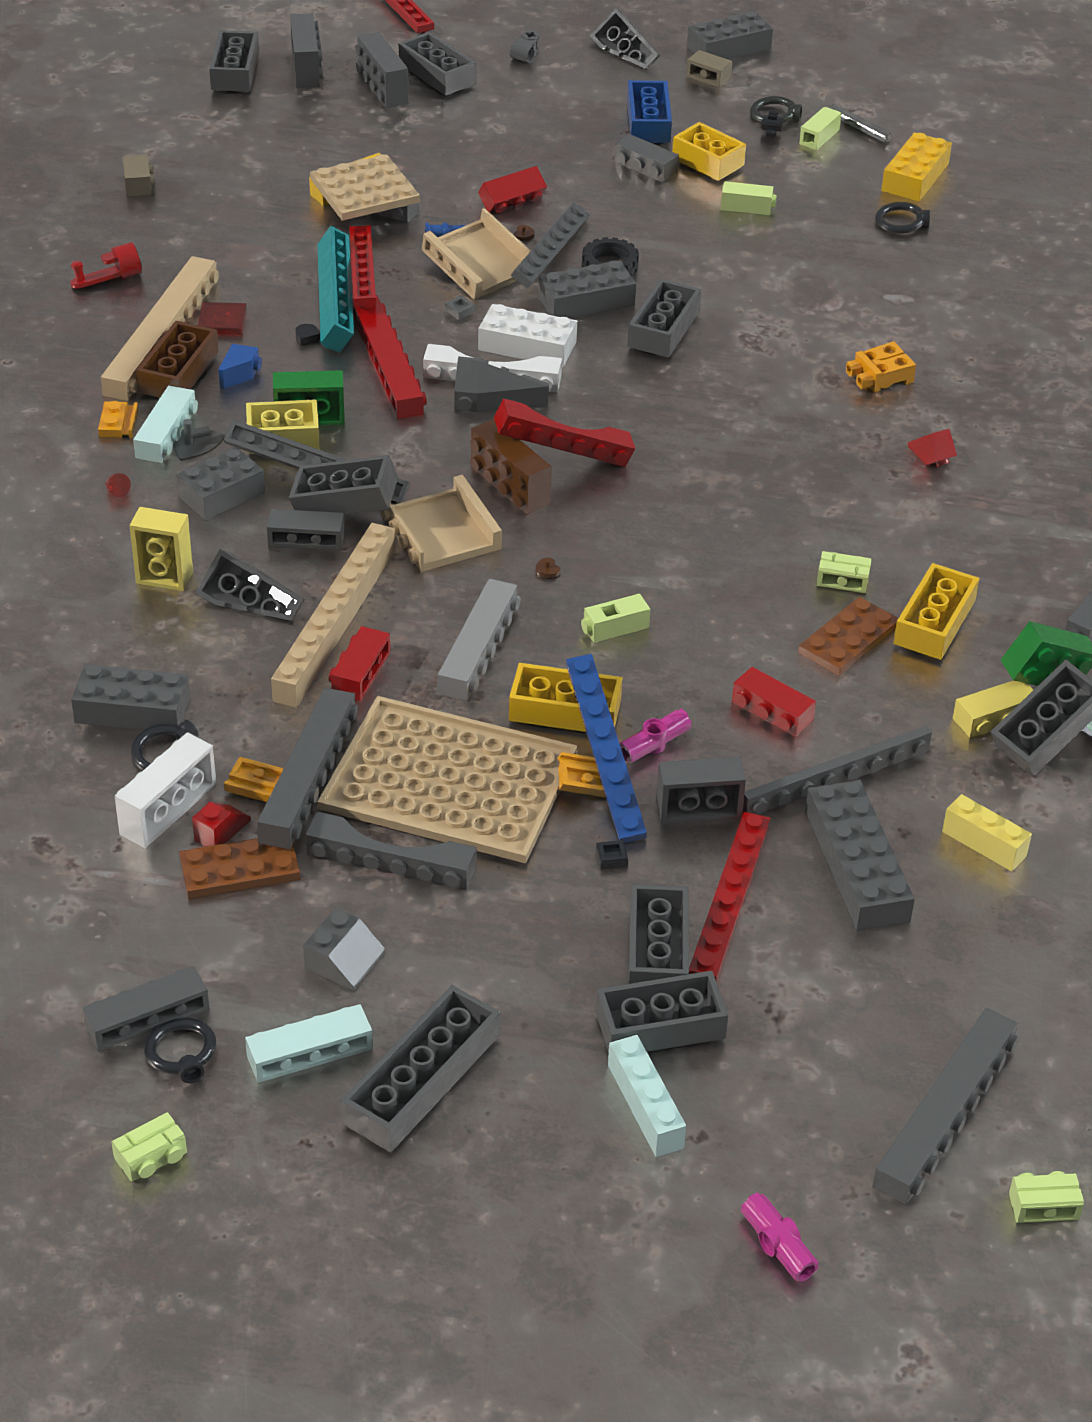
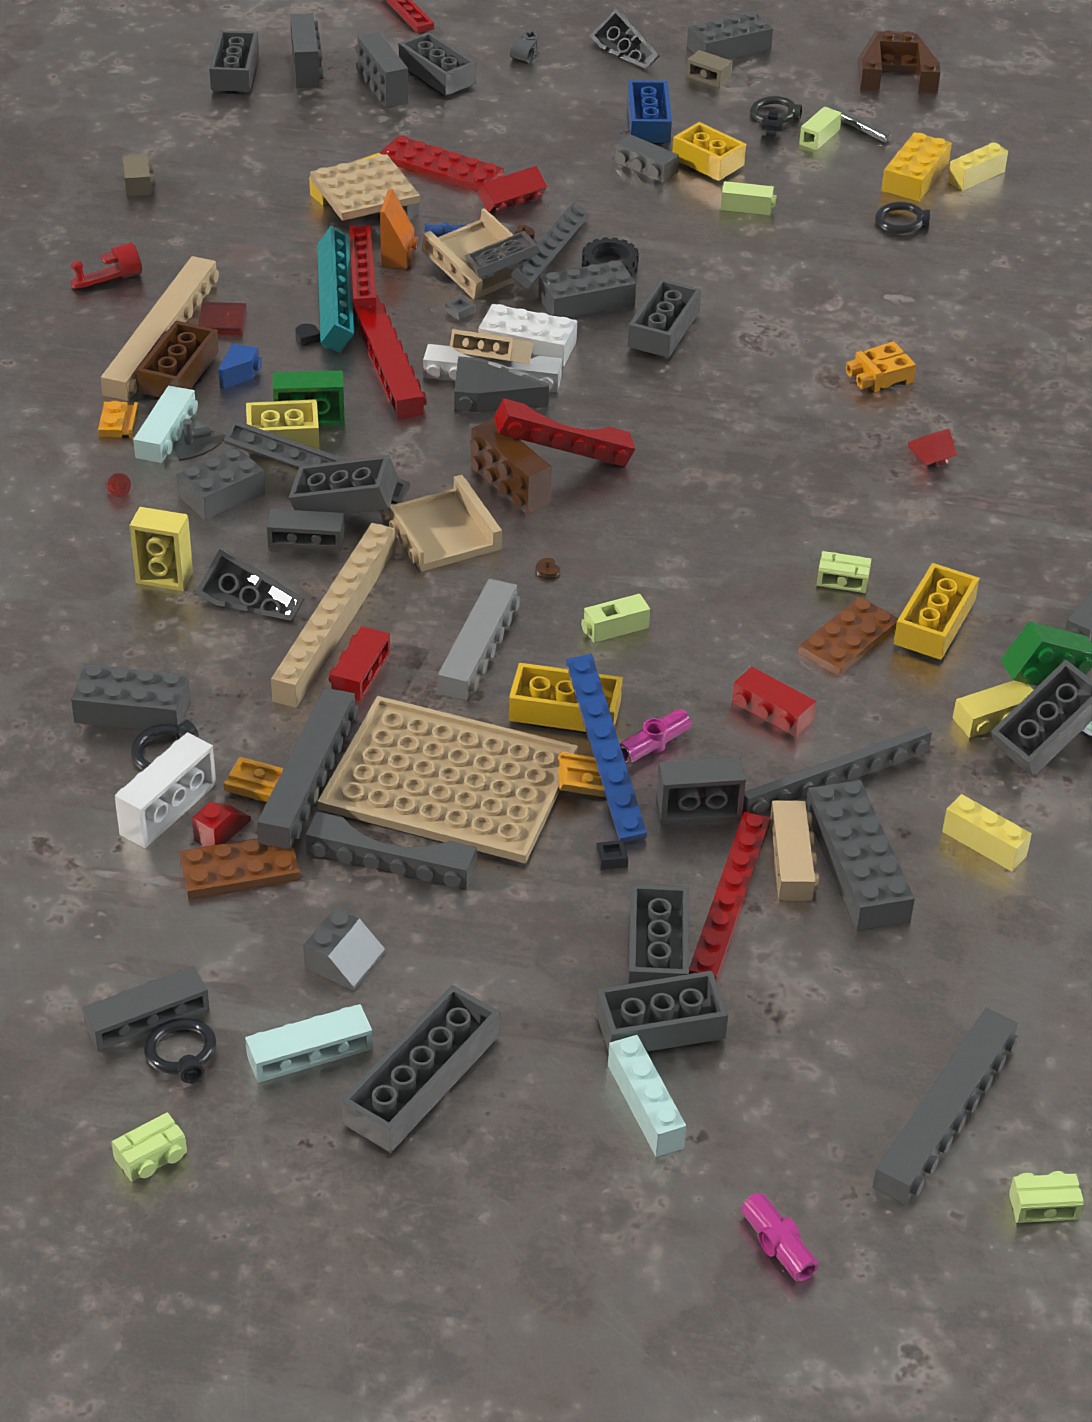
none -> red plate [379,136,504,192]
none -> orange slope [380,189,418,270]
none -> tan brick [450,329,533,364]
none -> dark grey plate [465,231,540,278]
none -> tan brick [770,801,819,901]
none -> reddish brown wedge [858,30,941,93]
none -> light yellow brick [948,142,1008,191]

